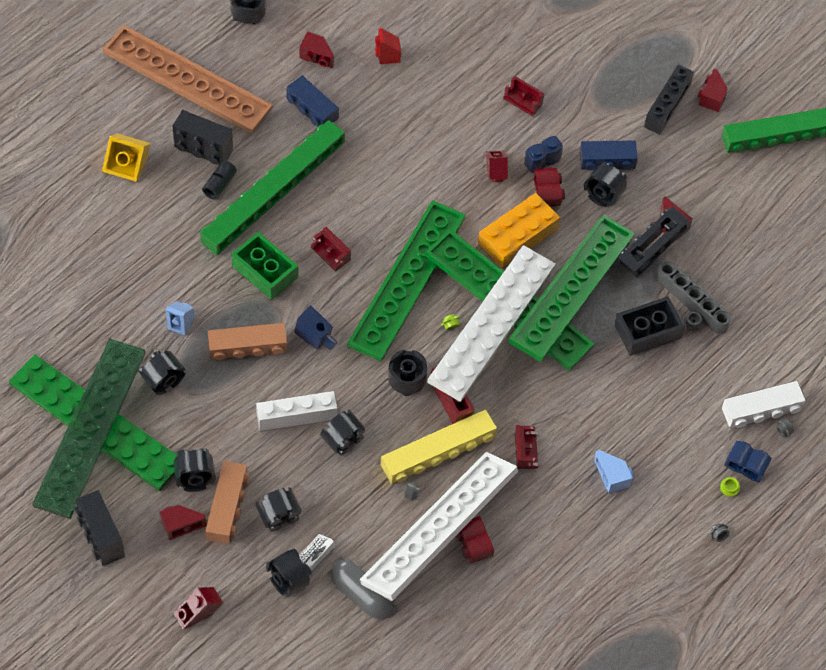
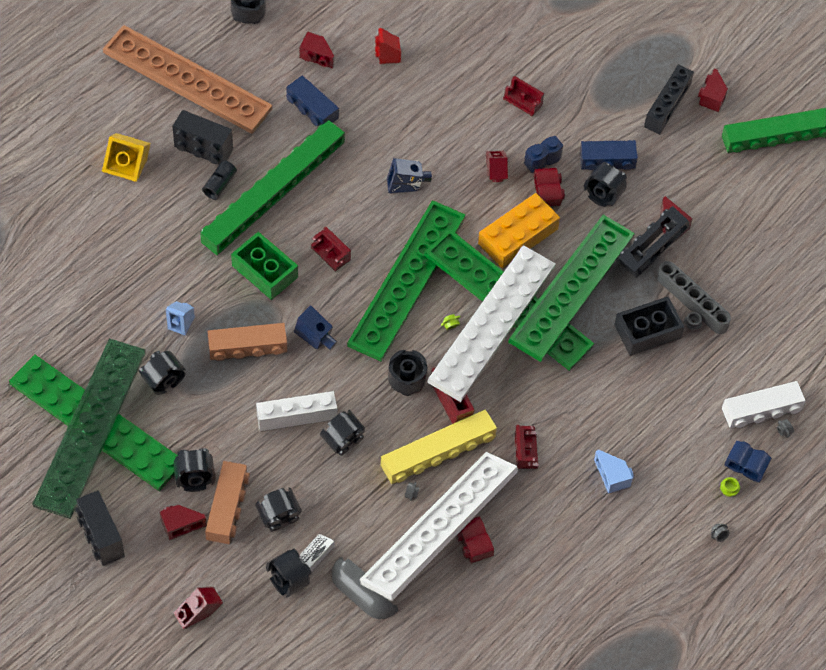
none -> dark blue torso [387,158,432,193]

